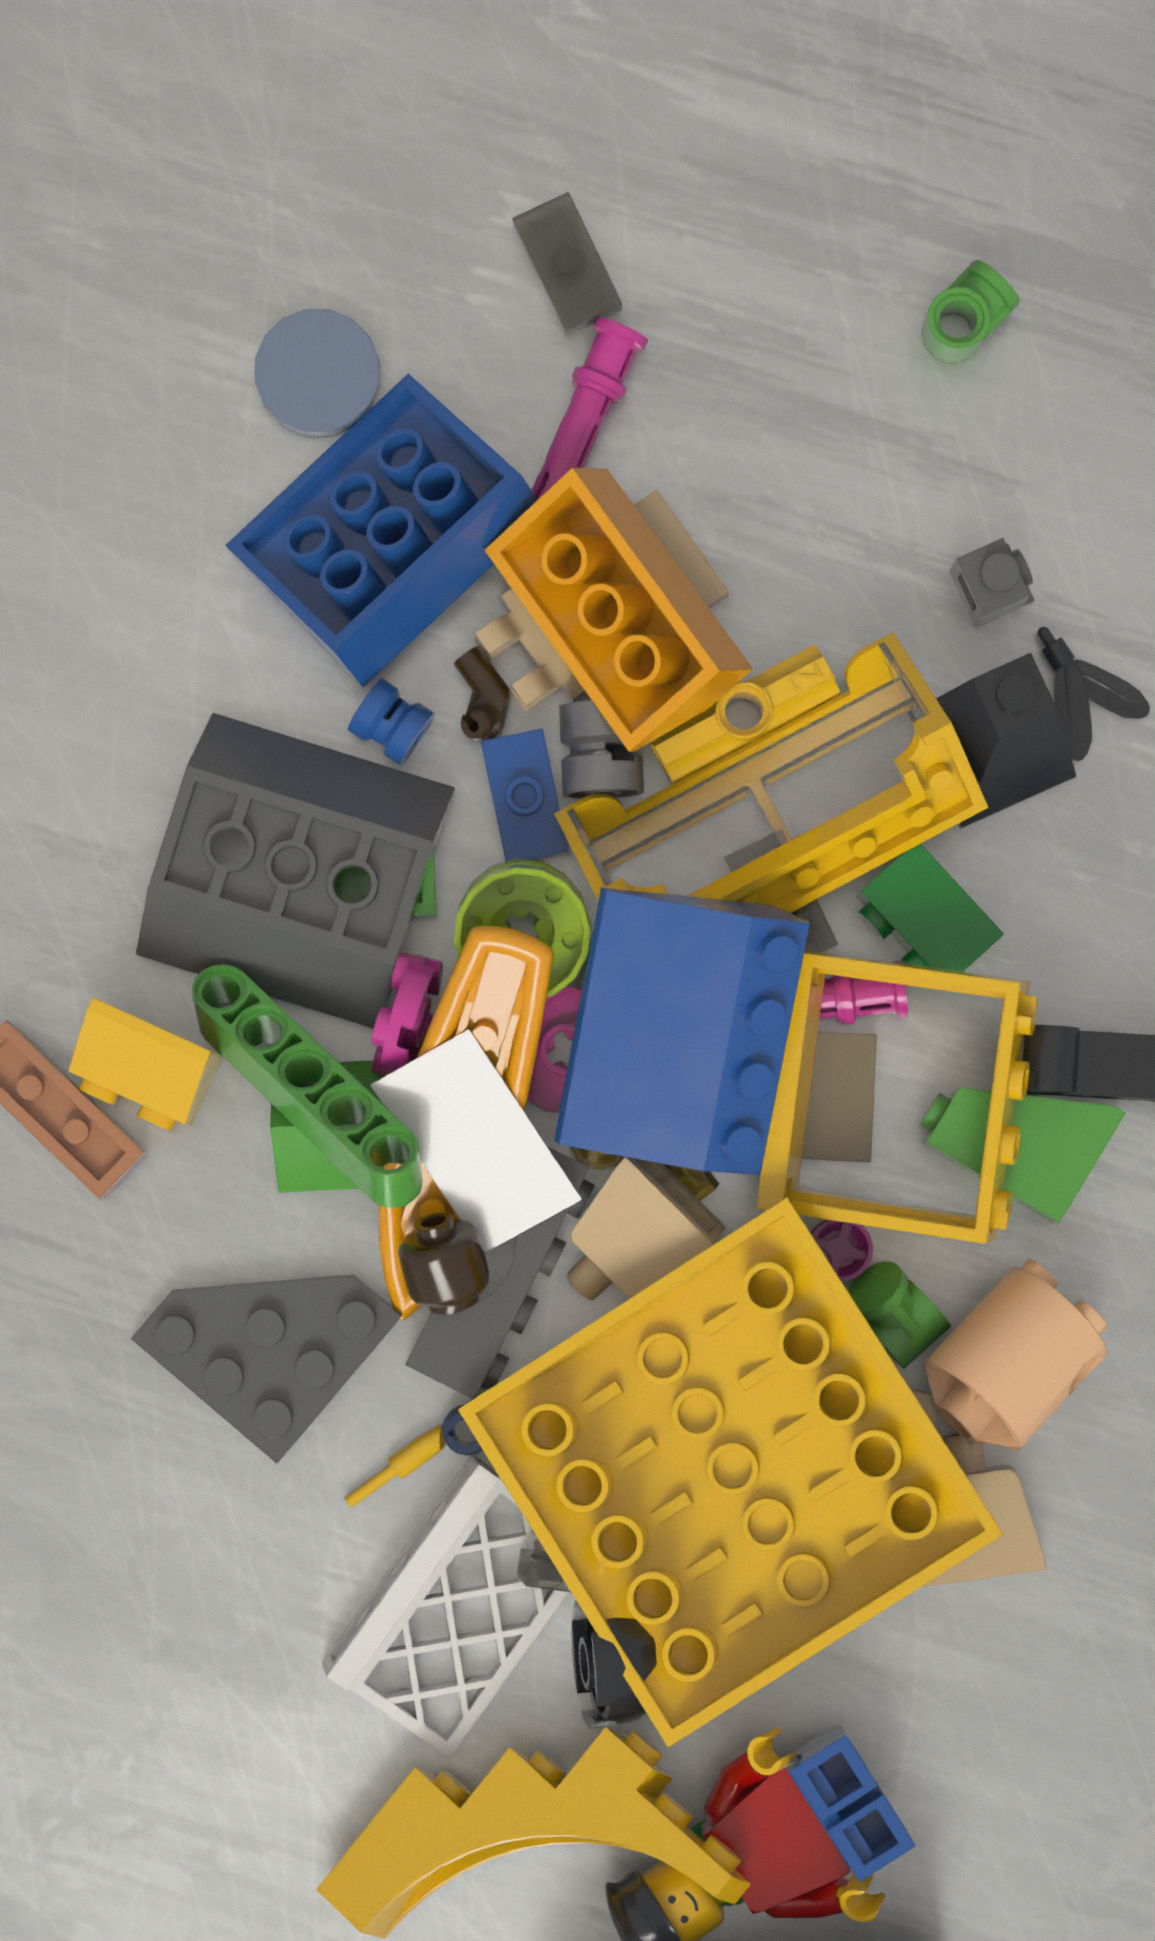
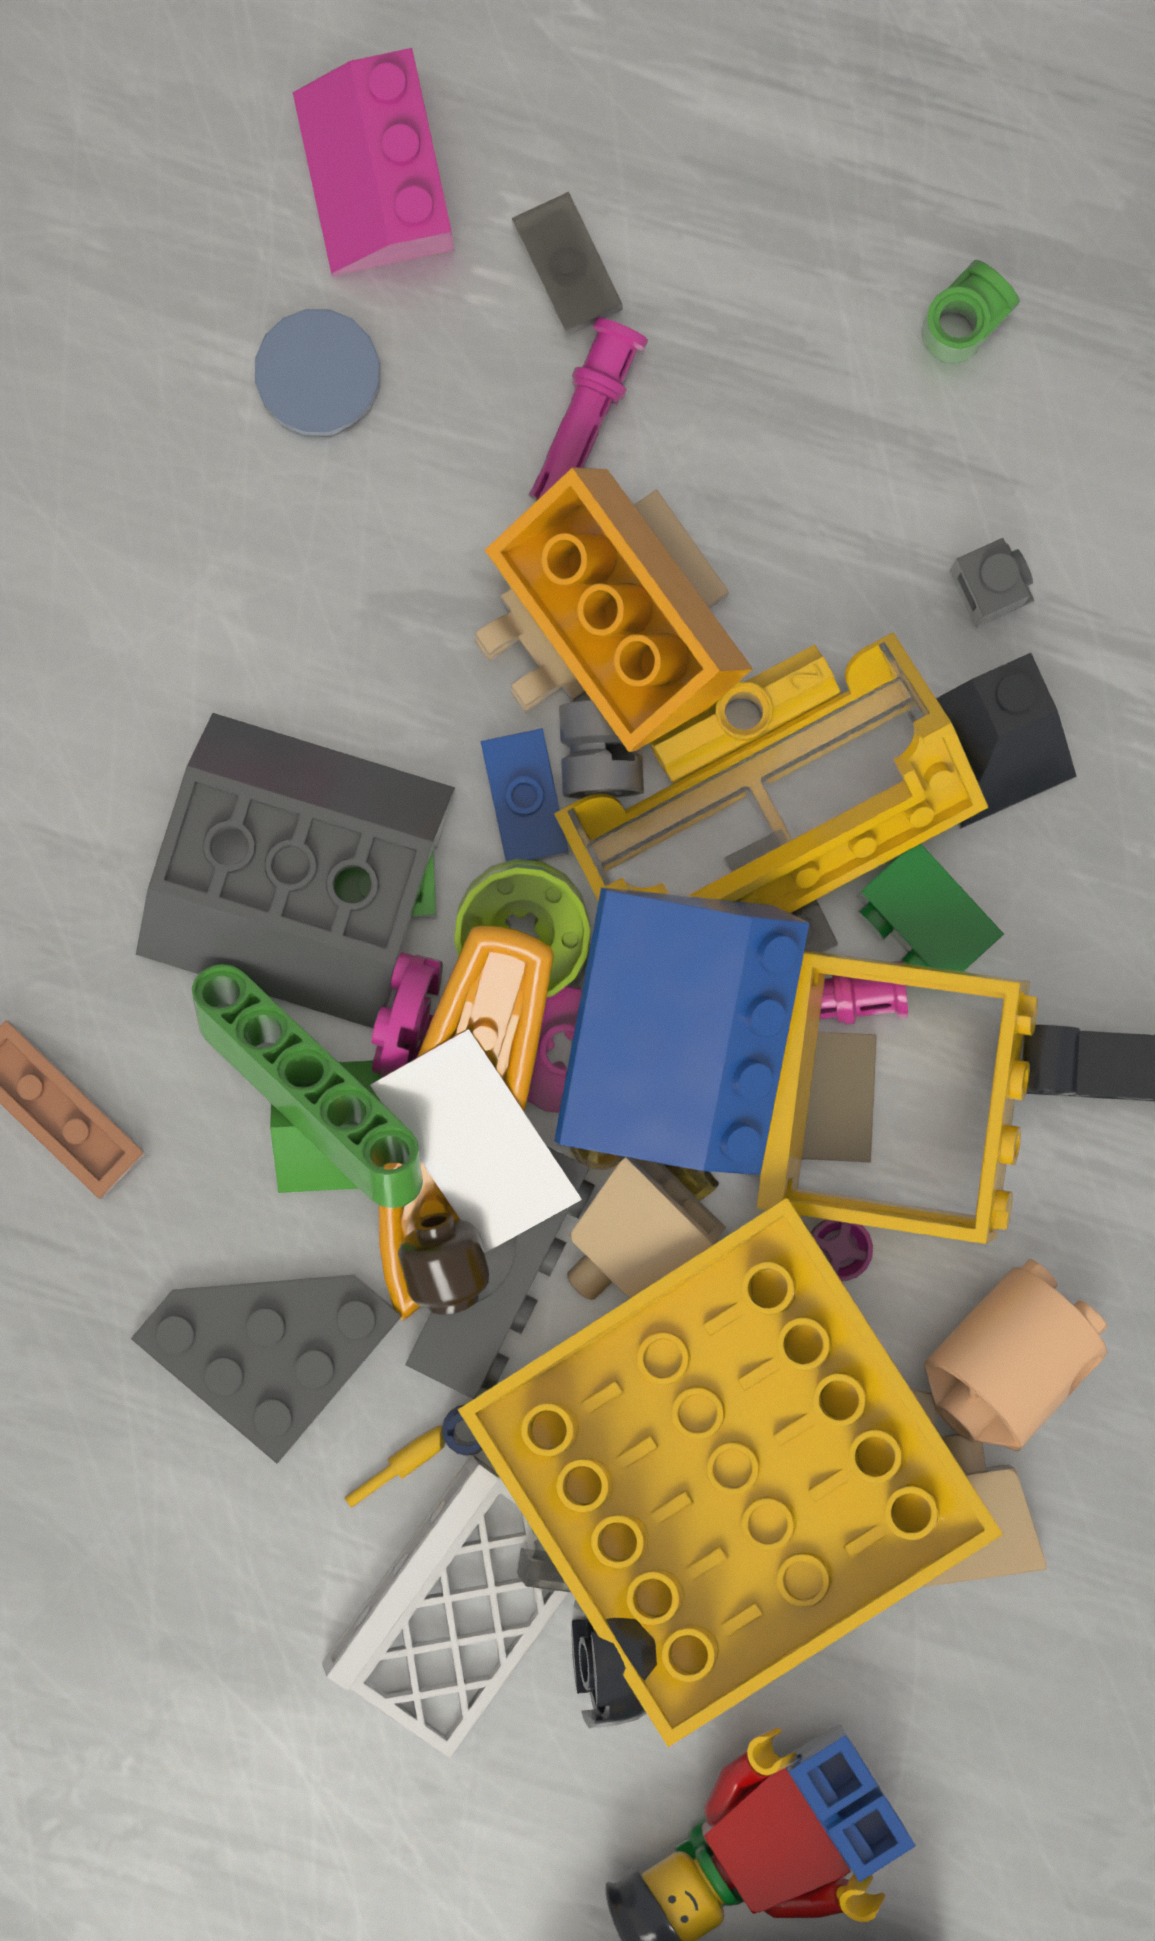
yellow slope [68,998,224,1132] -> none
blue slope [225,373,538,687] -> none
yellow arch [316,1727,751,1939] -> none
blue wheel [347,678,435,766] -> none
dark brown arm [453,646,511,741] -> none
bright green piece [848,1261,951,1369] -> none
bright green slope [920,1087,1126,1223] -> none
black piece [1037,627,1150,761] -> none
none -> dark pink slope [292,48,455,276]

